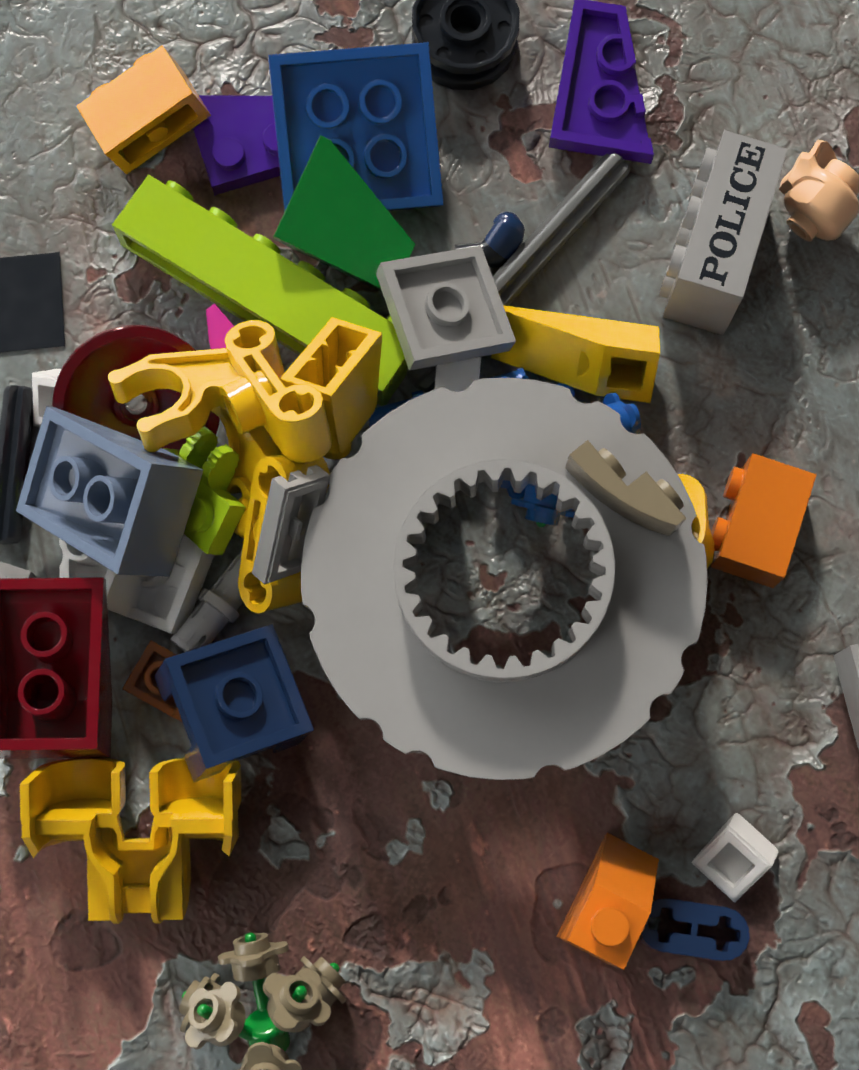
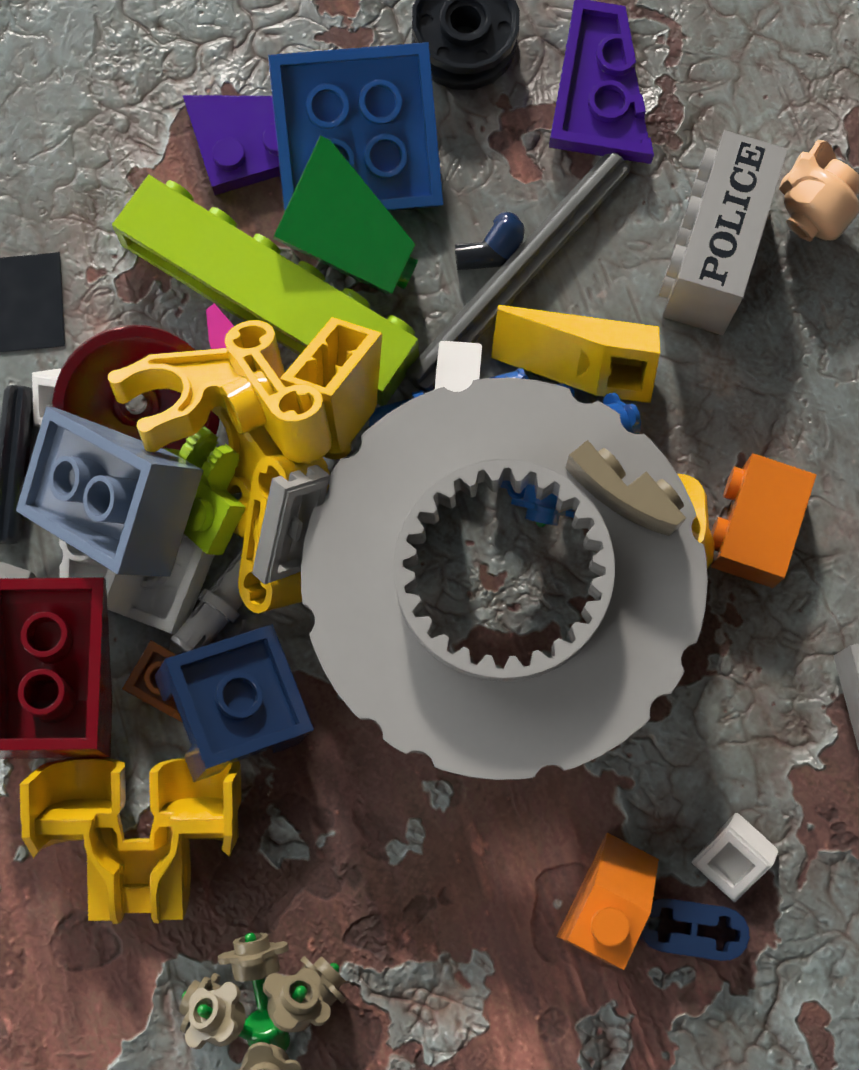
light orange brick [76,45,211,175] -> none
light grey plate [376,245,516,371] -> none

